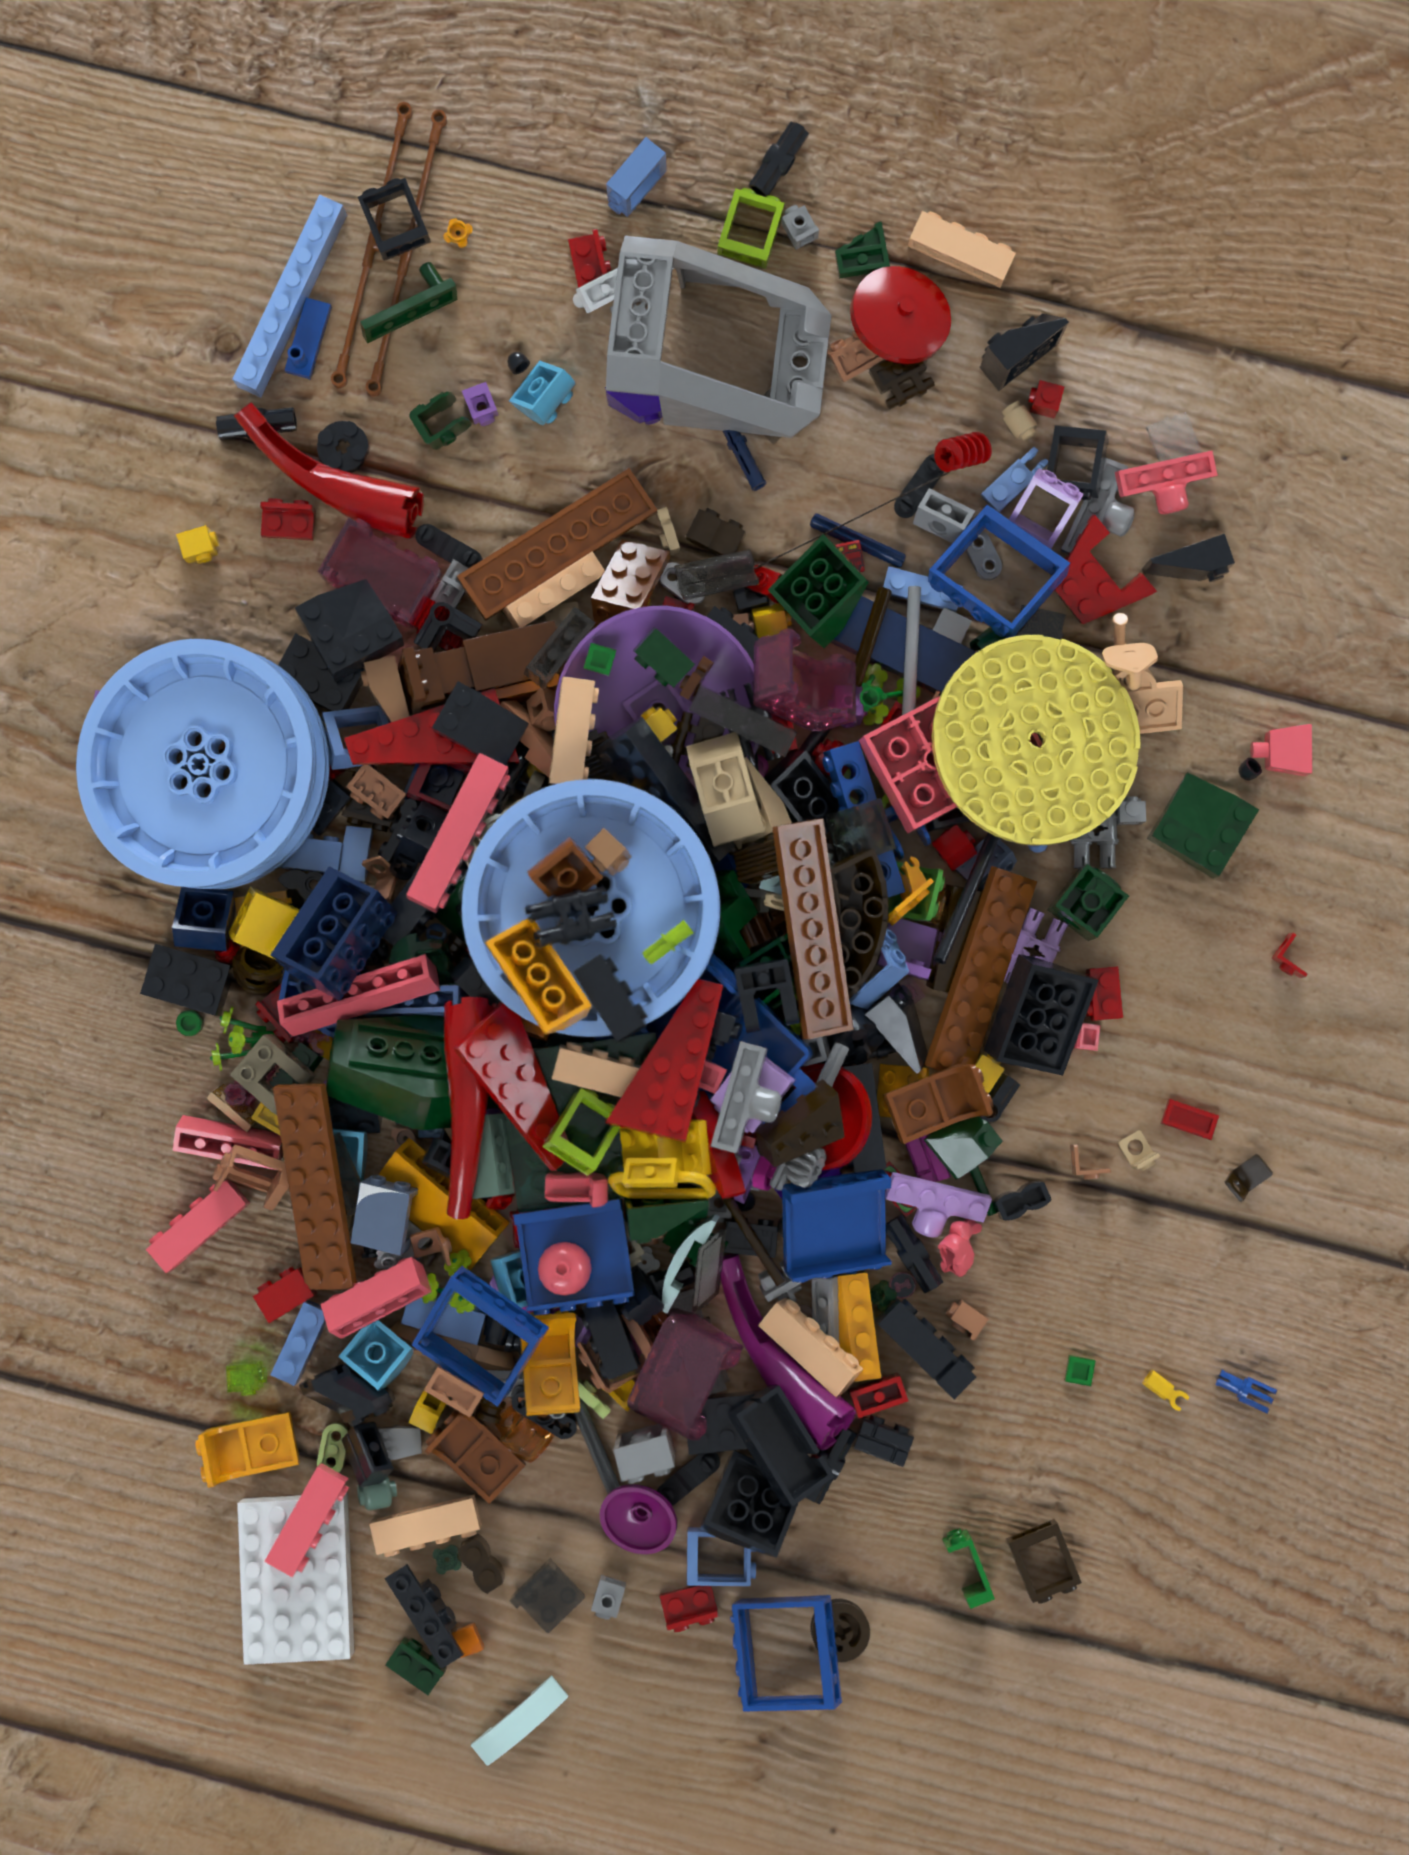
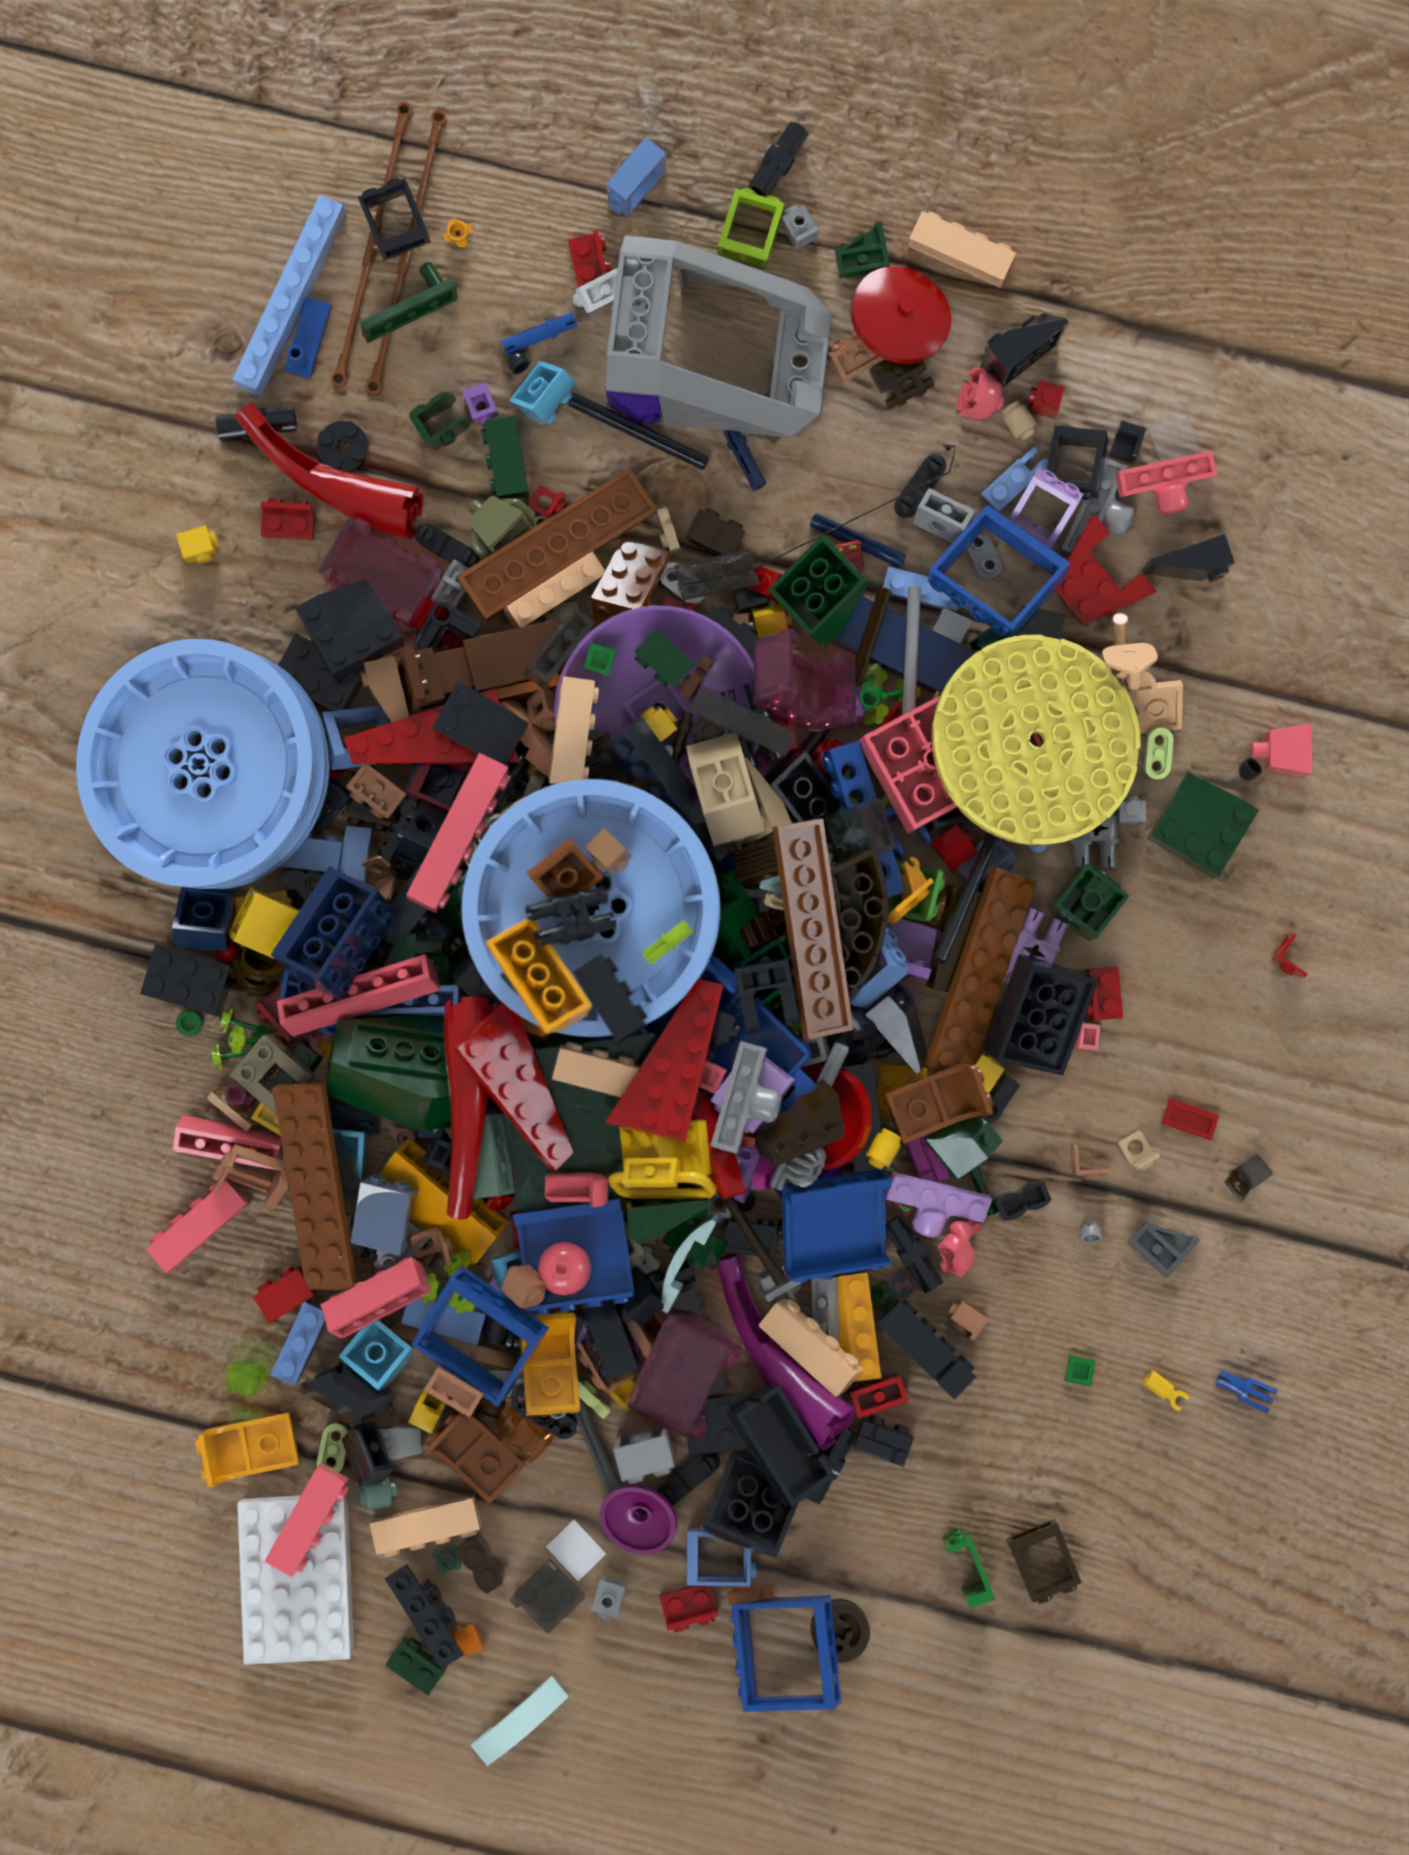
lime window [542,1088,620,1176] -> none
clear smoke piece [691,1229,726,1314] -> none
red piece [934,432,992,472] -> none
none -> olive torso [468,496,547,560]
none -> dark green brick [481,415,529,499]
none -> blue pin [501,311,578,356]
none -> nougat brick [501,1264,547,1308]
none -> red bracket [528,485,566,519]
none -> white sticker [546,1520,606,1581]
none -> black axle [568,393,709,470]
none -> clear orange plate [727,1584,774,1605]
none -> yellow brick [866,1128,902,1170]
none -> coral cylinder [956,367,1004,421]
none -> light grey hinge [1080,1222,1102,1244]
none -> black panel [1109,421,1146,463]
none -> dark grey wing [1127,1222,1200,1278]
none -> yellowish green plate [1143,727,1174,779]

